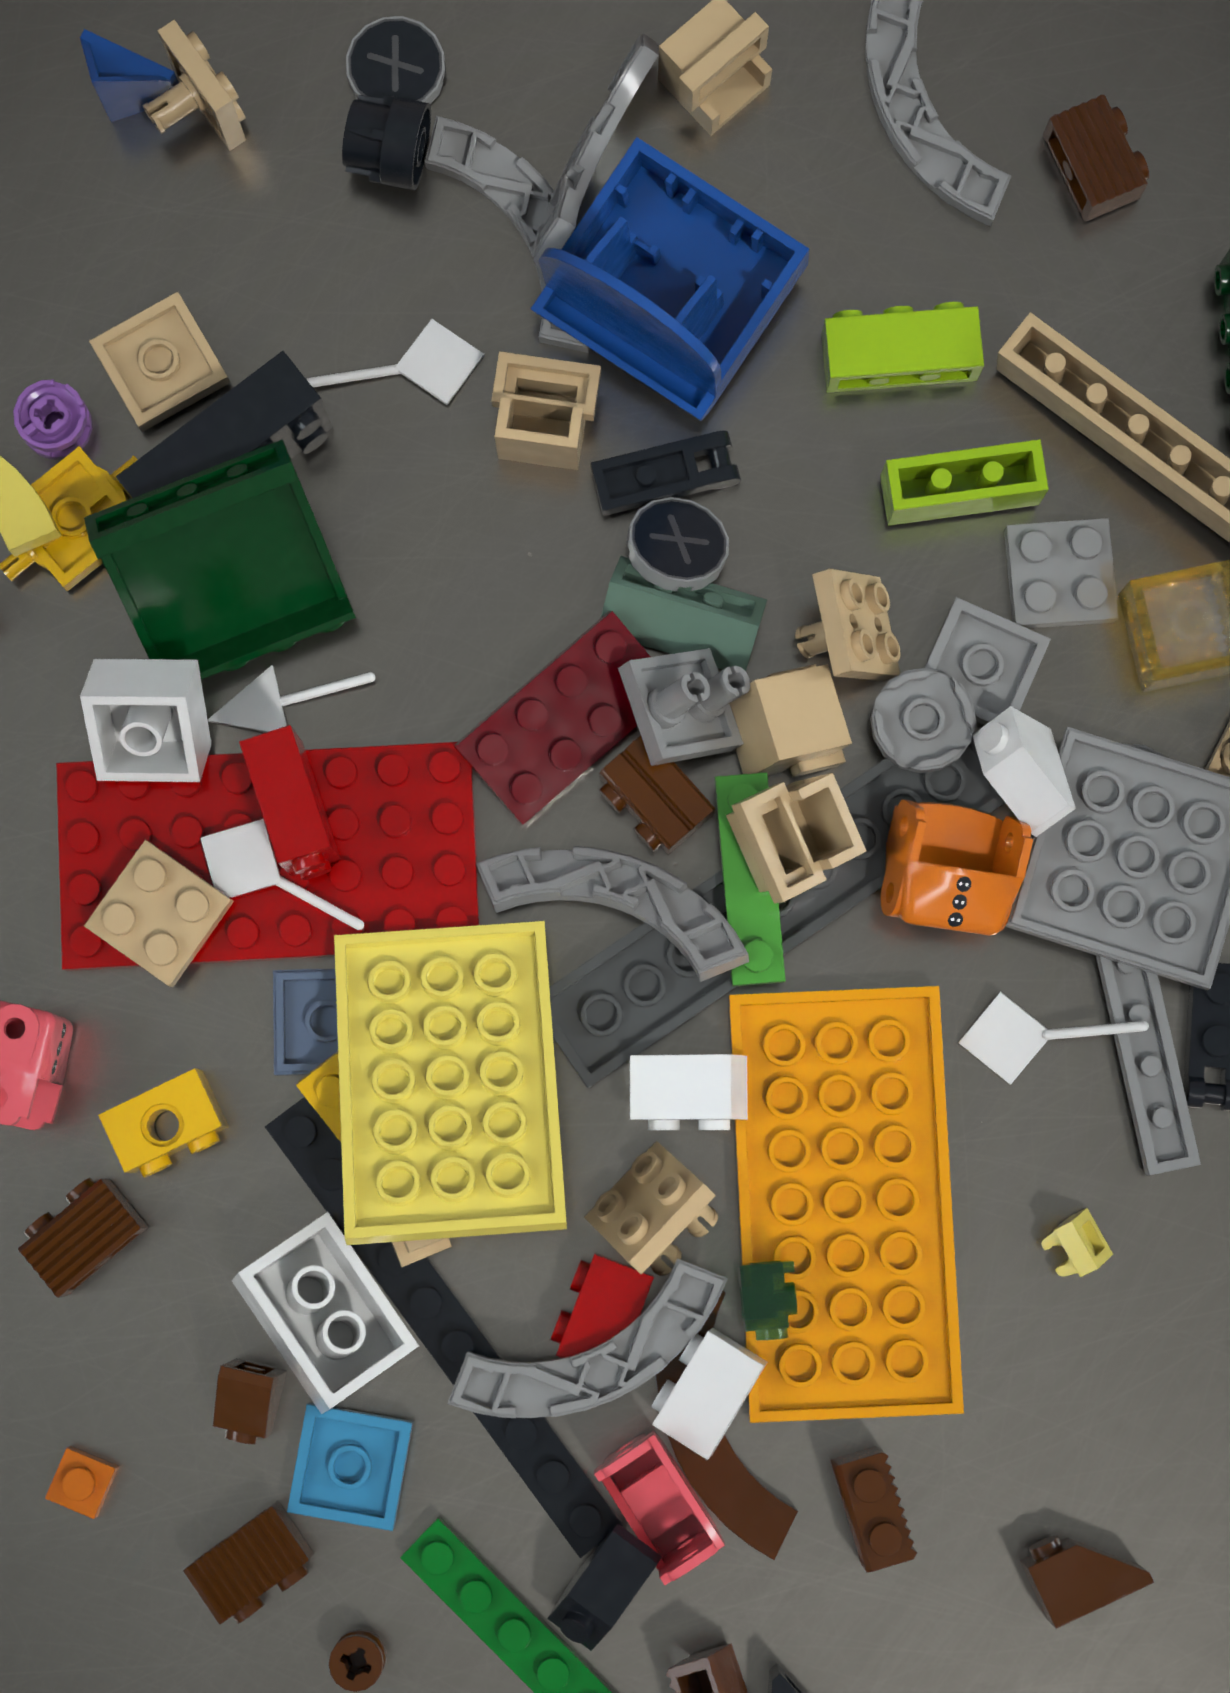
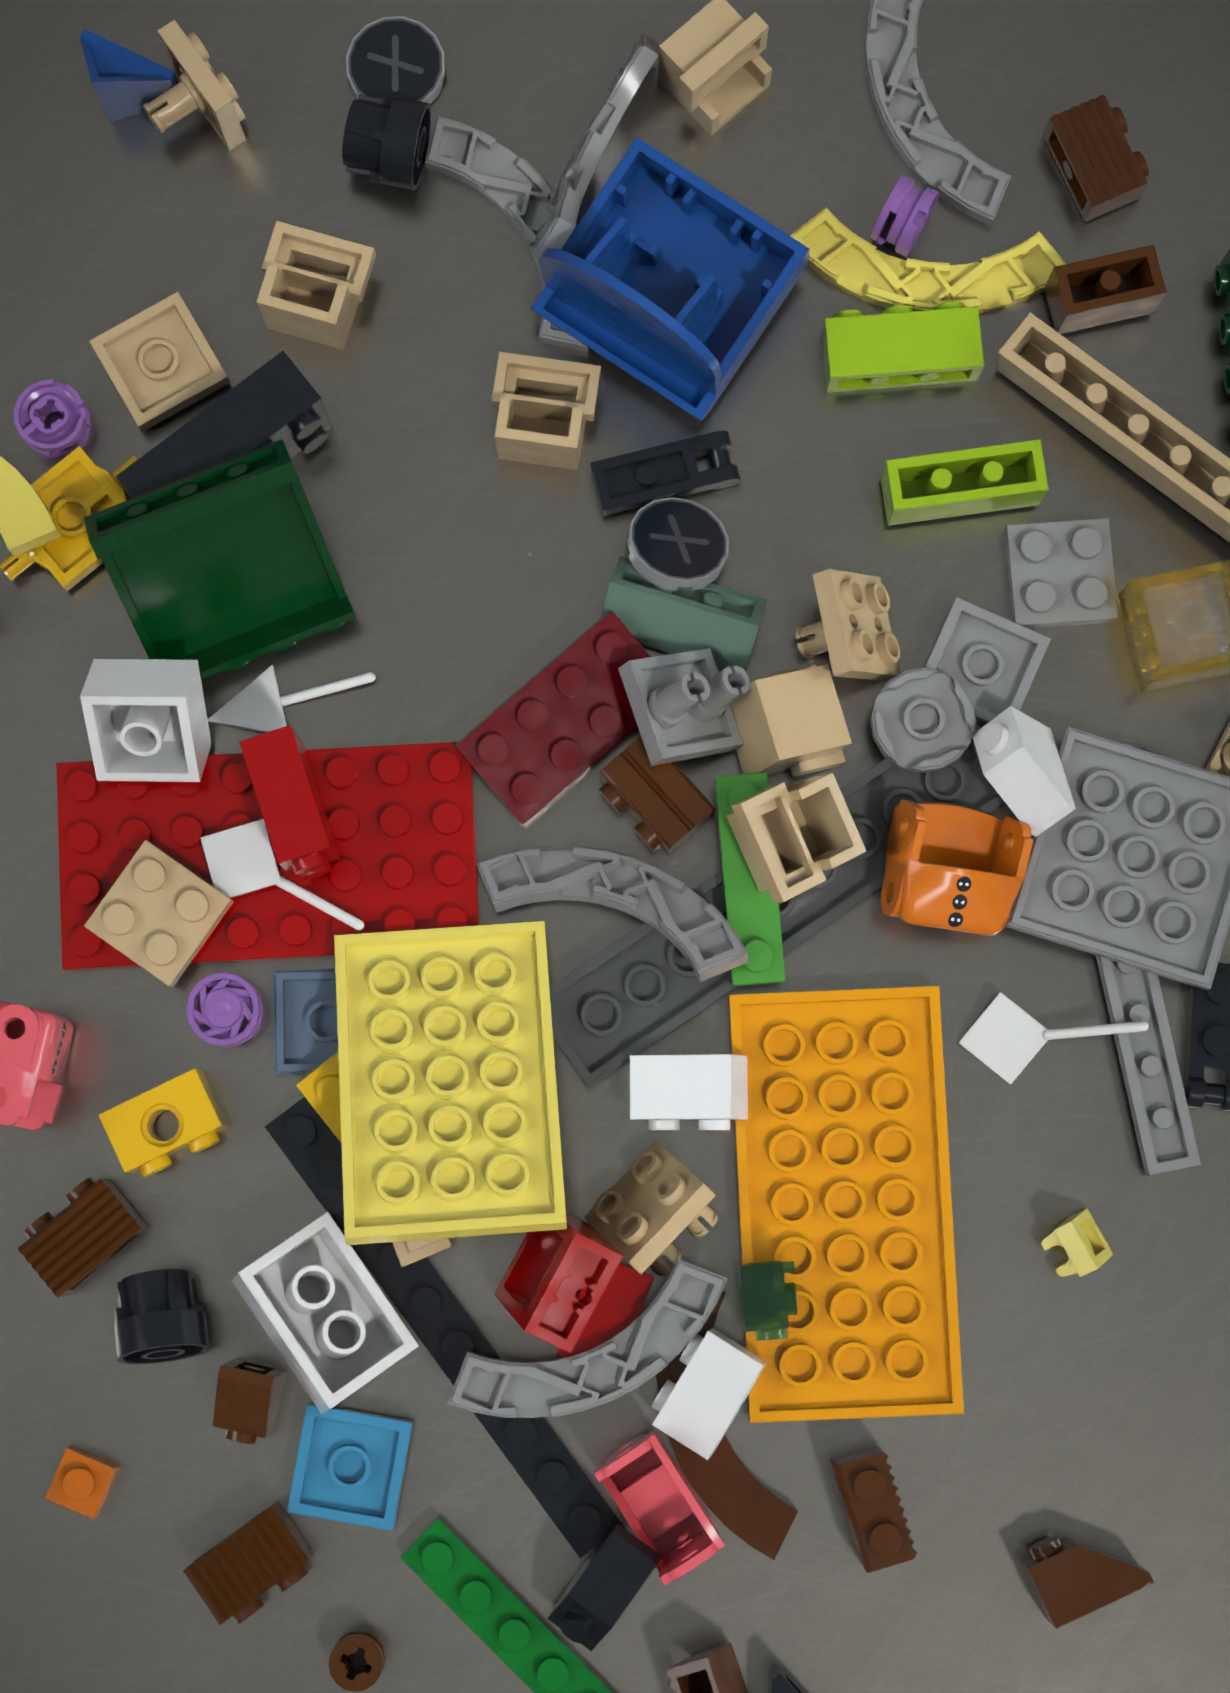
white piece [307,319,484,405] -> none
none -> black piece [114,1269,209,1364]
none -> medium lavender wheel [186,972,265,1048]
none -> tan plate [256,221,376,350]
none -> red window [494,1212,623,1353]
none -> light yellow tile [790,207,1066,314]
none -> medium lavender wheel [870,174,939,257]
none -> reddish brown brick [1045,245,1167,334]

